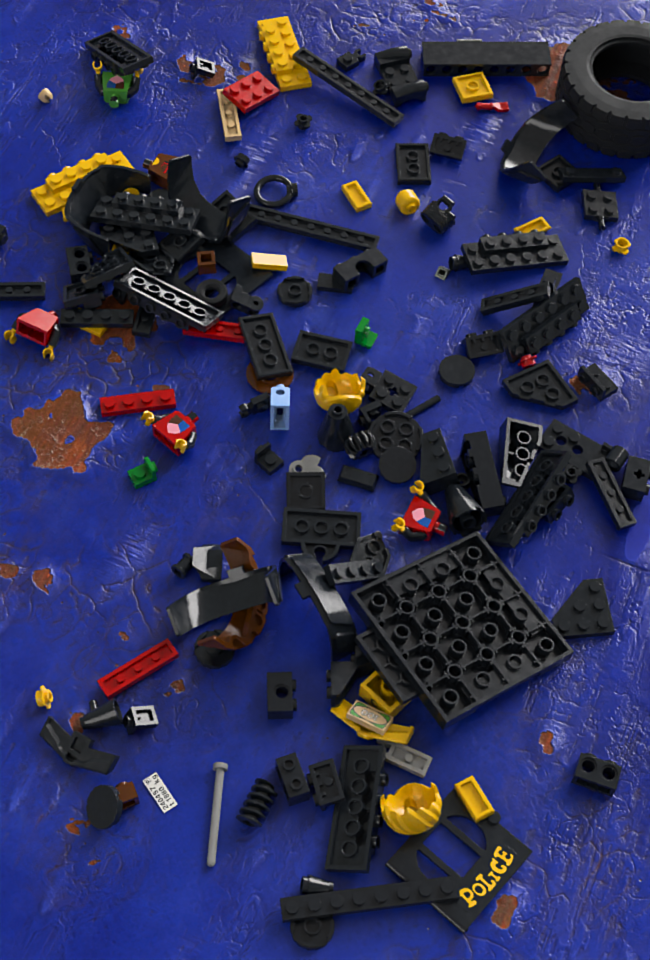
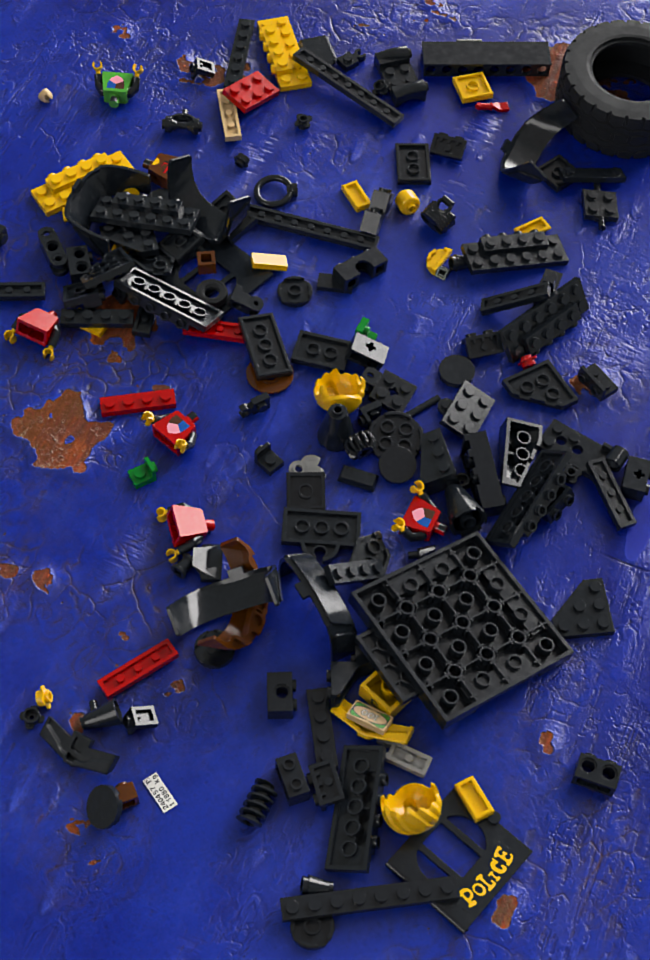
black plate [84,30,154,76] -> none
light grey bar [207,762,228,867] -> none
light blue torso [270,384,290,430] -> none
yellow plate [612,237,631,255] -> none
none -> black plate [19,706,45,730]
none -> black piece [38,227,69,277]
none -> torso [156,502,215,563]
none -> black piece [162,109,203,135]
none -> black plate [224,18,255,88]
none -> black tile [298,35,337,66]
none -> black plate [306,687,338,769]
none -> brick [345,332,389,371]
none -> black arch [360,187,396,235]
none -> black bar [408,545,435,560]
none -> yellow tile [426,247,453,276]
none -> black plate [437,398,452,415]
none -> plate [439,380,496,439]

